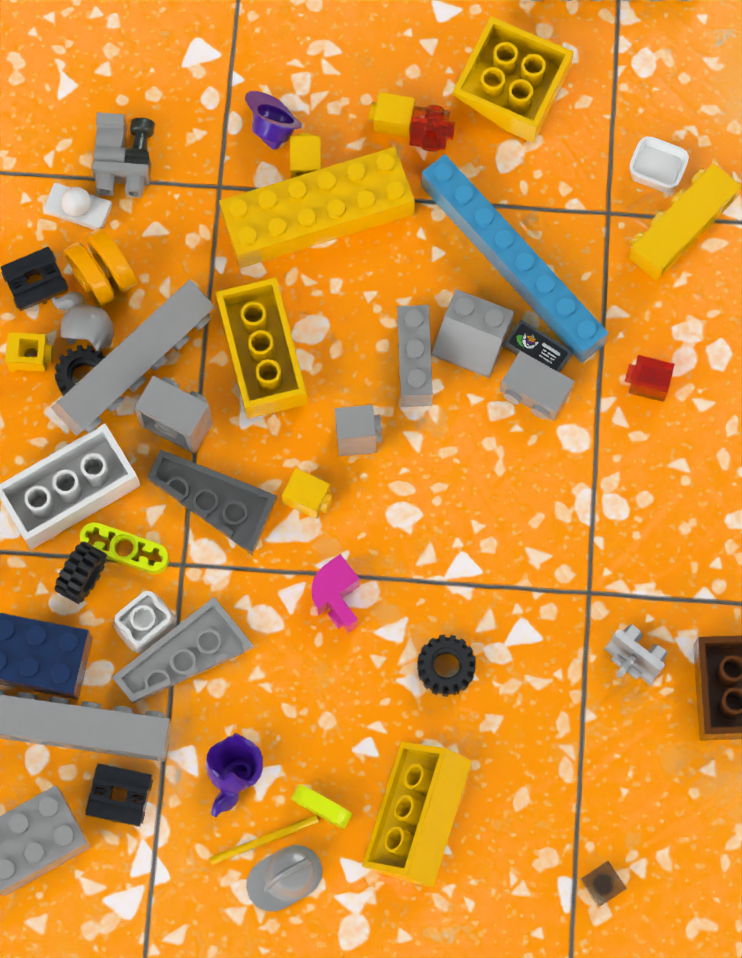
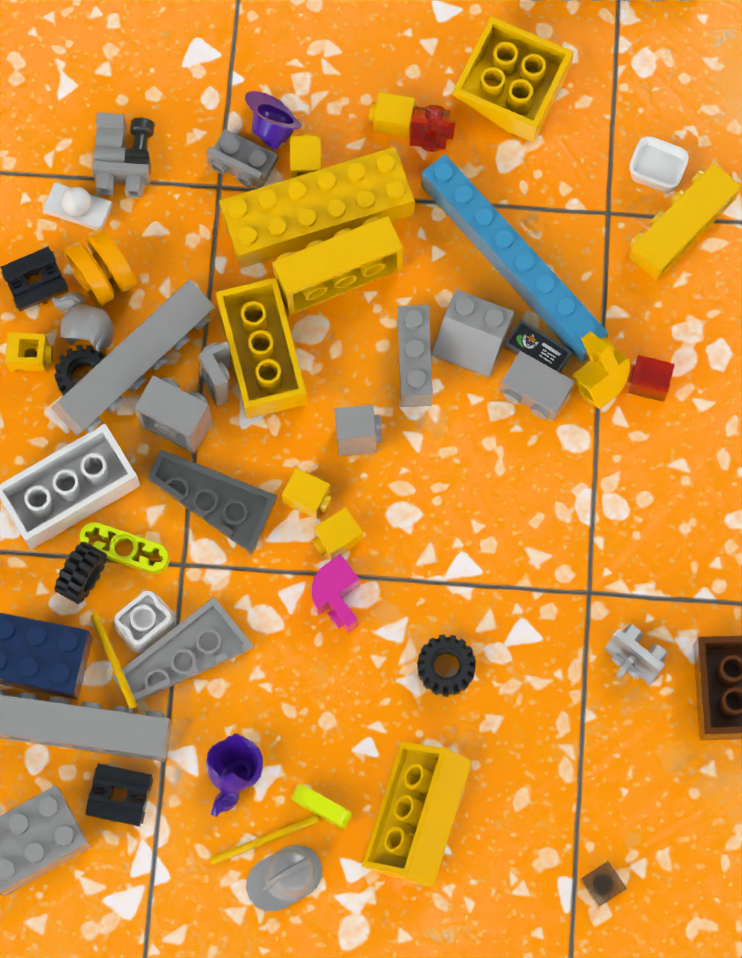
none -> yellow axle [91,612,137,709]
none -> light grey bracket [198,341,231,407]
none -> light grey bracket [206,129,279,188]
none -> yellow brick [272,215,403,316]
none -> yellow brick [312,507,363,560]
none -> yellow brick [572,331,630,409]

